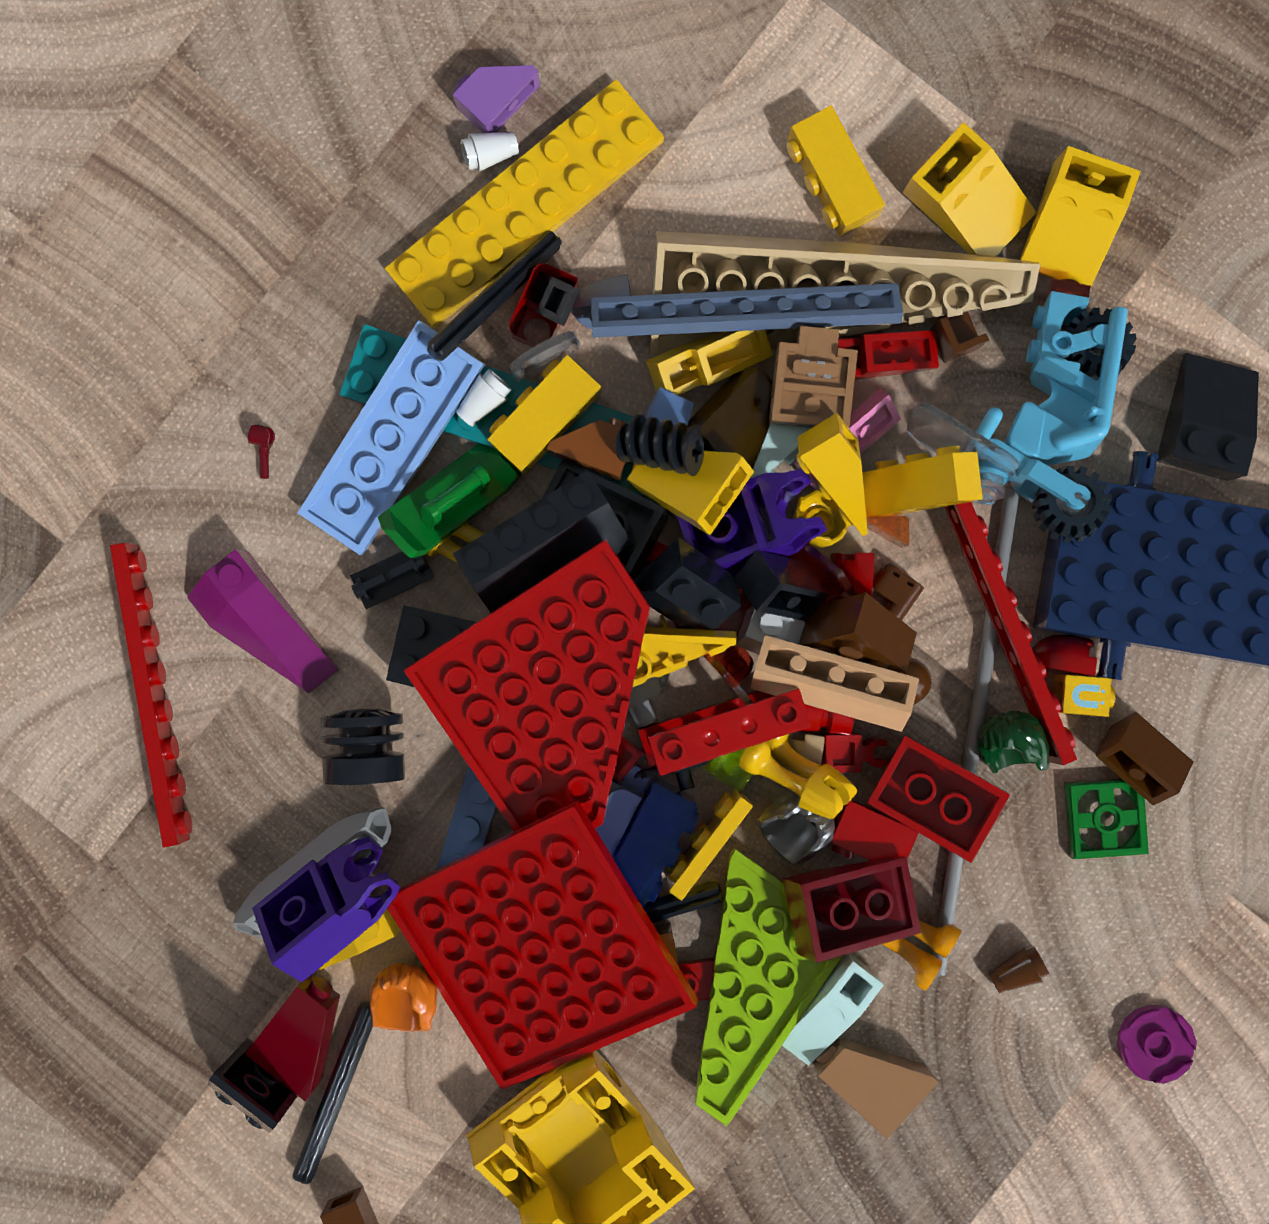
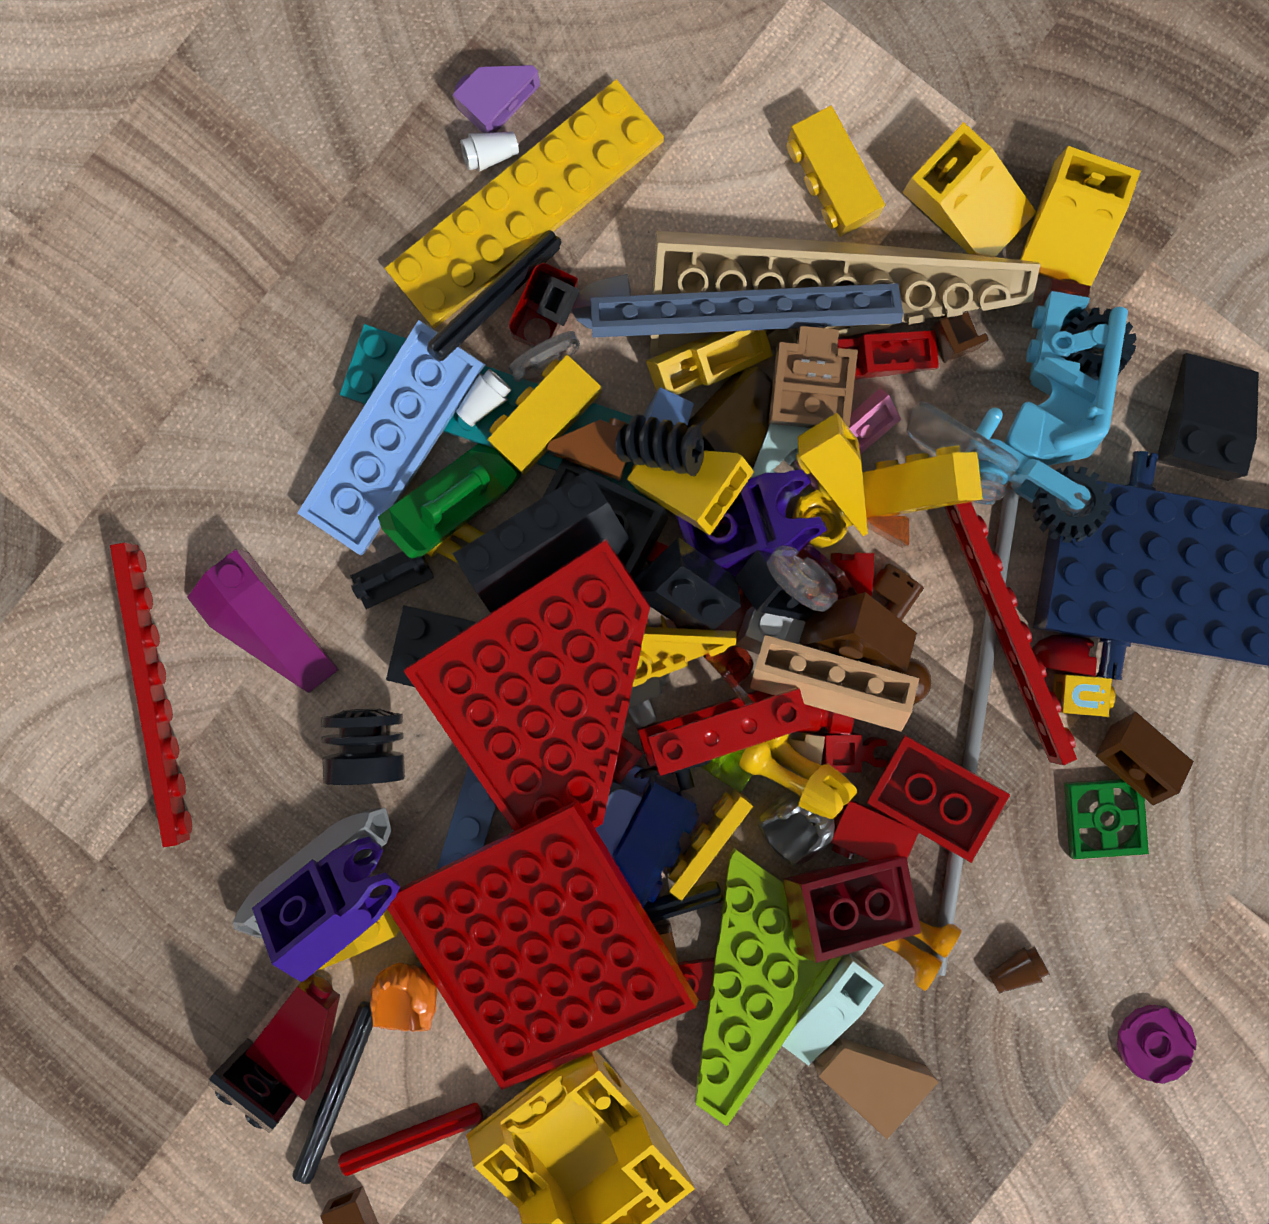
dark red hand [248,425,275,479] -> none
dark green hair [978,710,1050,773] -> none
none -> red axle [338,1102,483,1176]
none -> clear tile [767,545,838,612]

